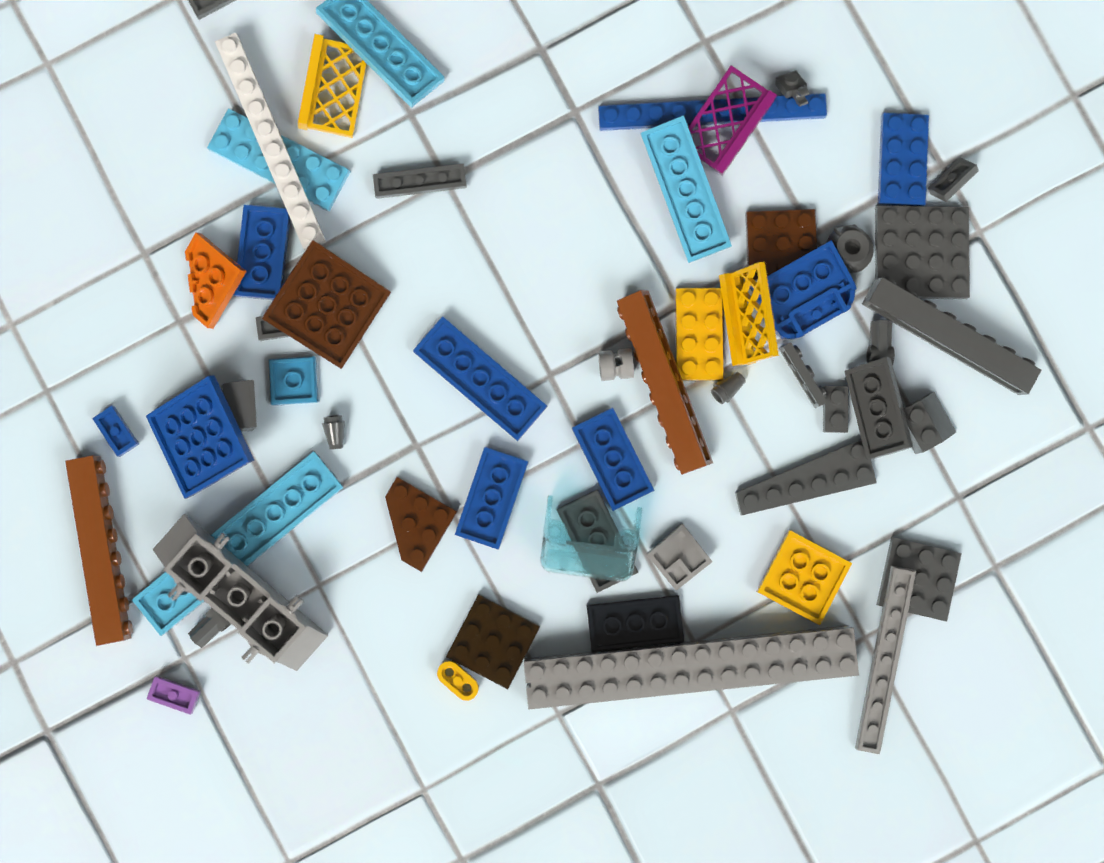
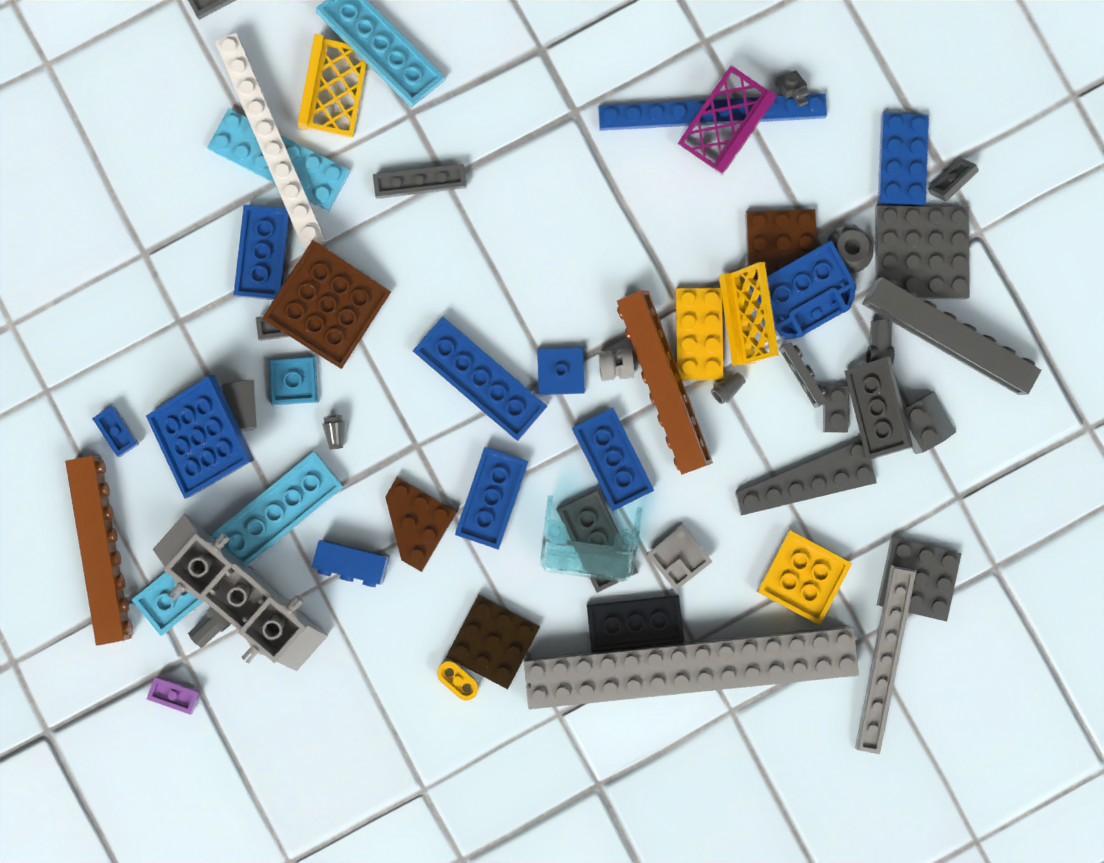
orange plate [185,232,246,329] -> none
medium azure plate [641,115,732,263] -> none
none -> blue brick [311,540,390,588]
none -> blue plate [537,347,585,396]

